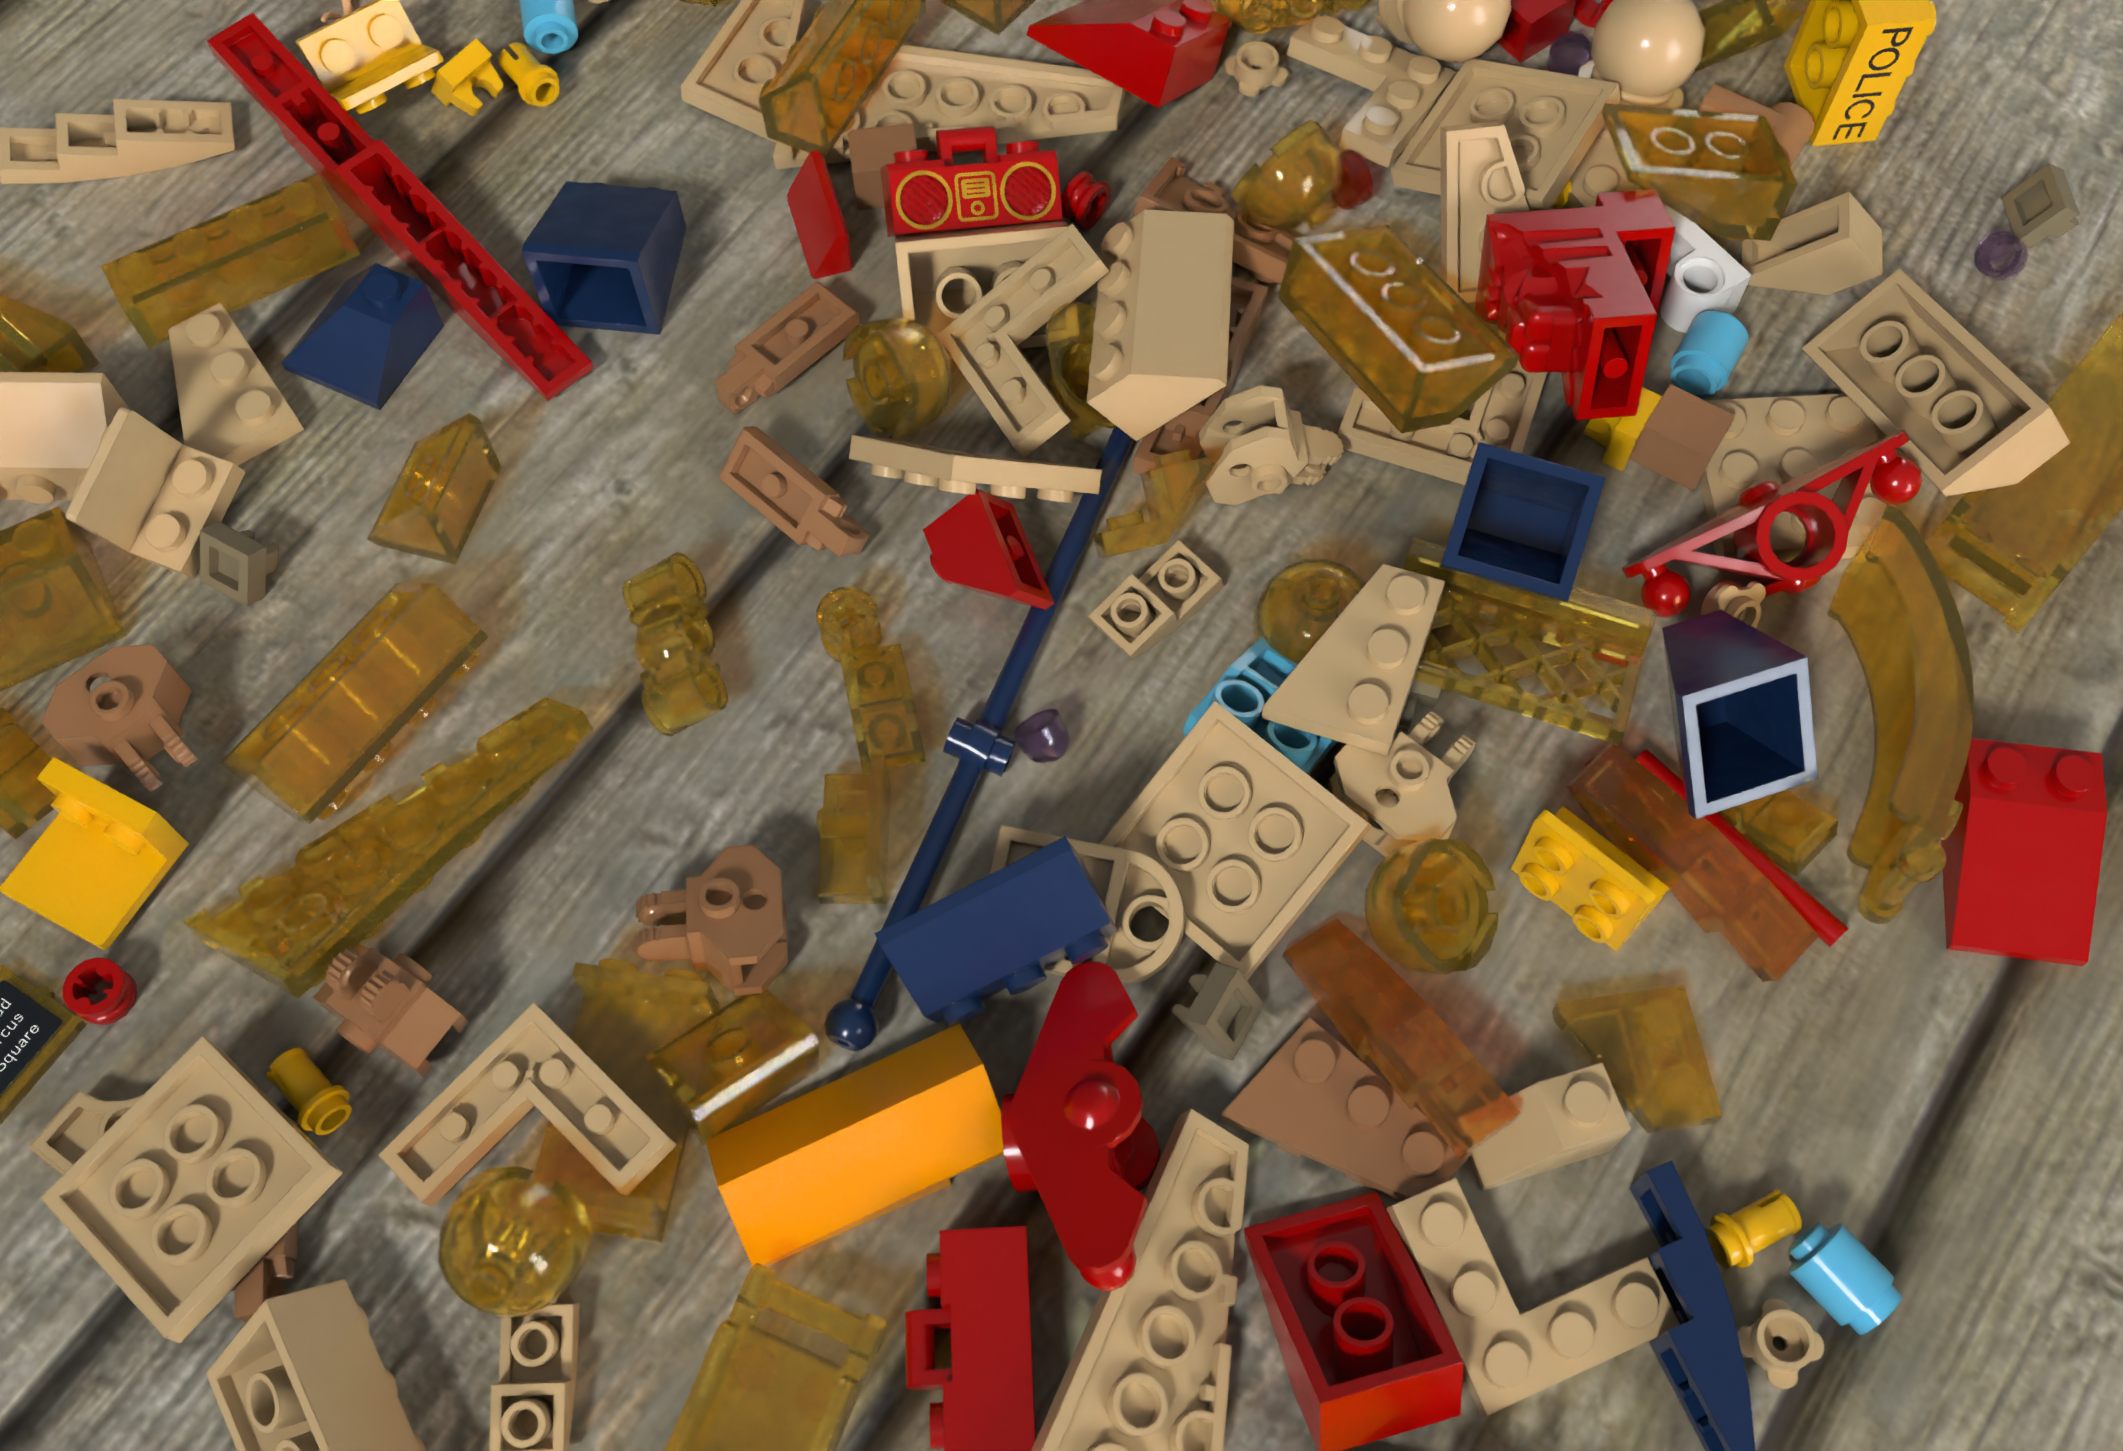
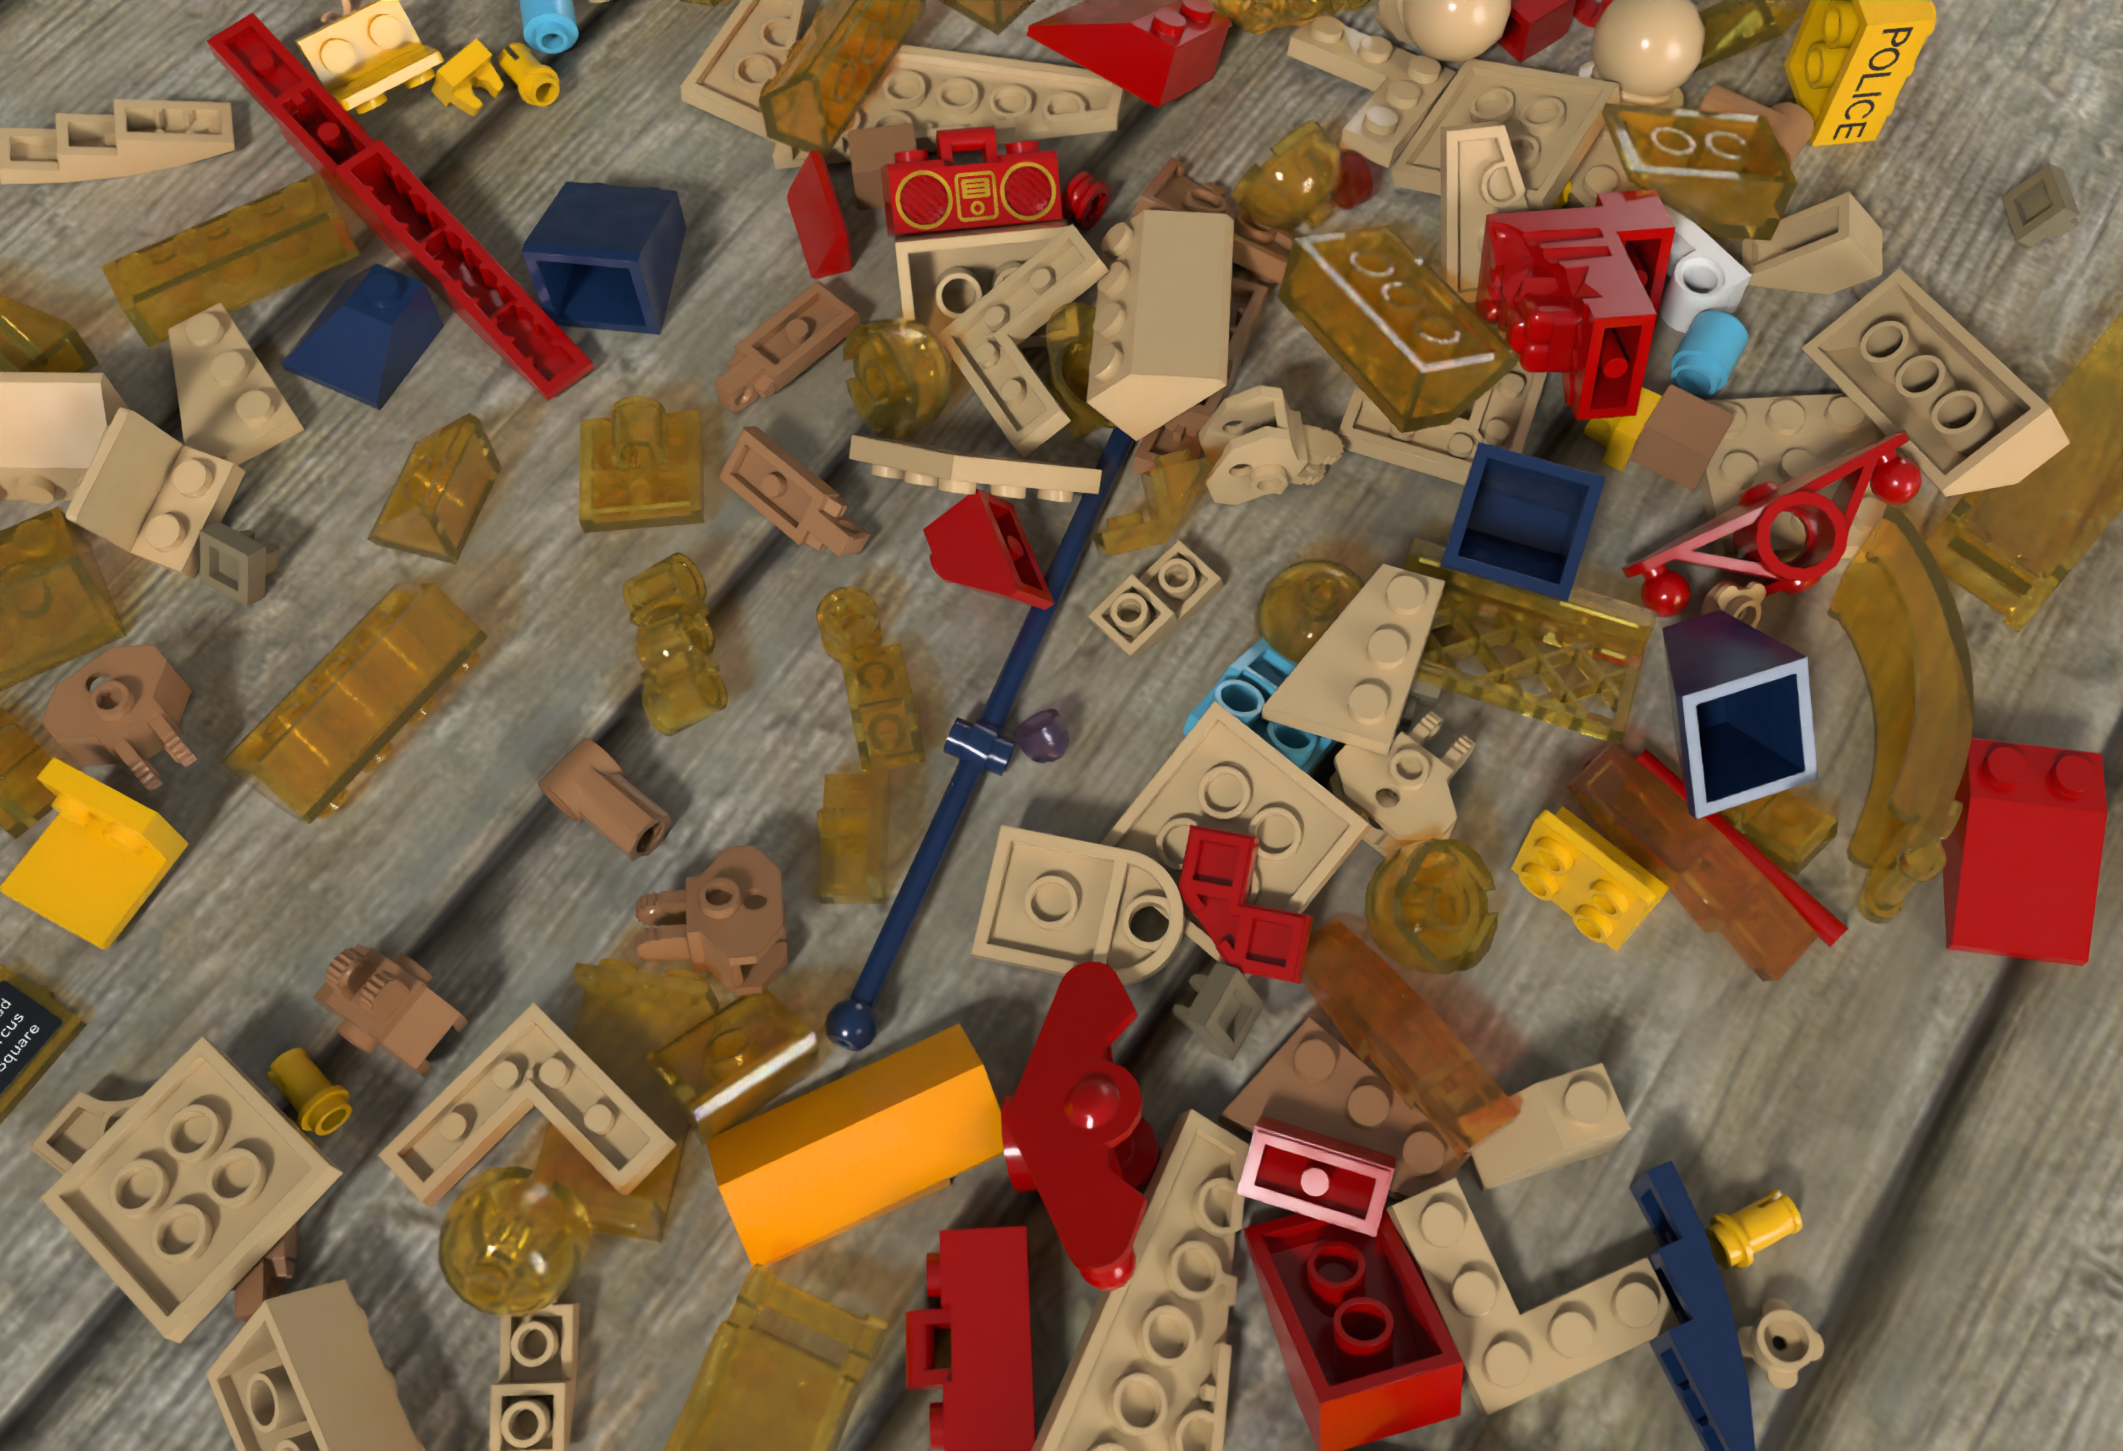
red bush [62,957,137,1026] -> none
clear yellow wing [183,697,594,999] -> none
dark blue slope [875,837,1118,1026] -> none
tan plate [1225,41,1288,97] -> none
hinge [1546,31,1592,76] -> none
clear yellow wing [1551,985,1722,1133] -> none
medium azure brick [1788,1222,1903,1335] -> none
clear purple hinge [1974,231,2028,280] -> none
none -> medium nougat piece [538,738,672,861]
none -> clear yellow plate [579,396,704,533]
none -> red tile [1178,825,1313,984]
none -> red slope [1237,1116,1396,1237]

